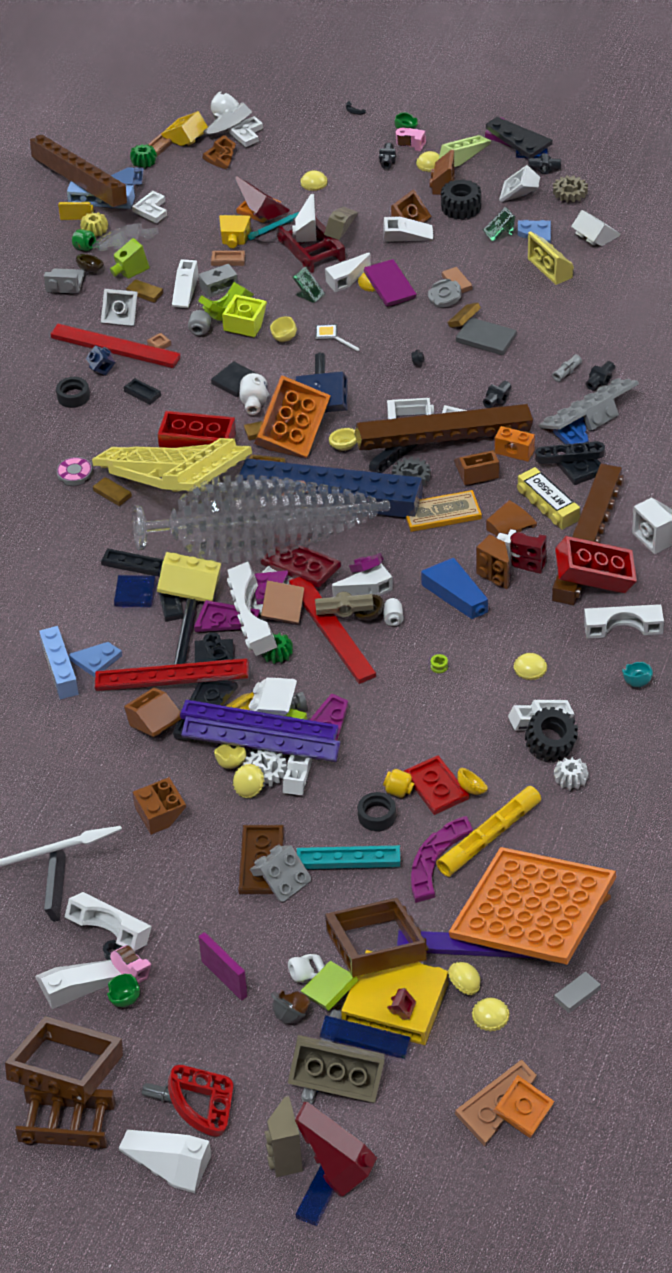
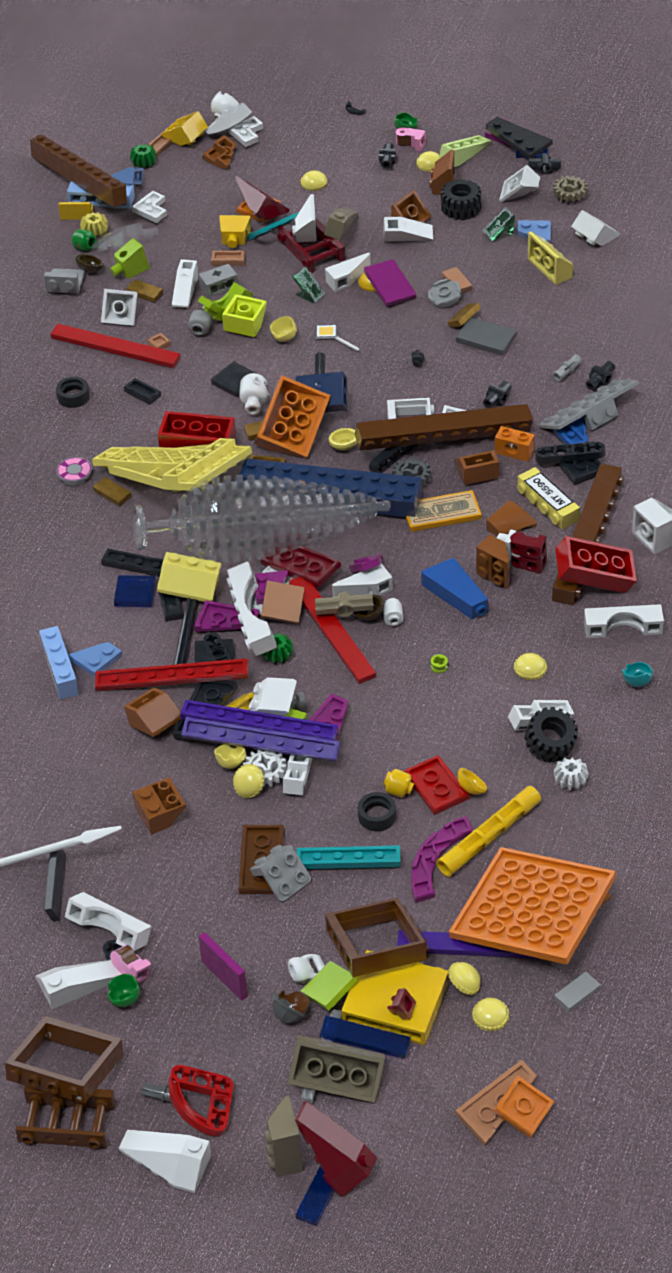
dark blue brick [86,345,116,375] -> none

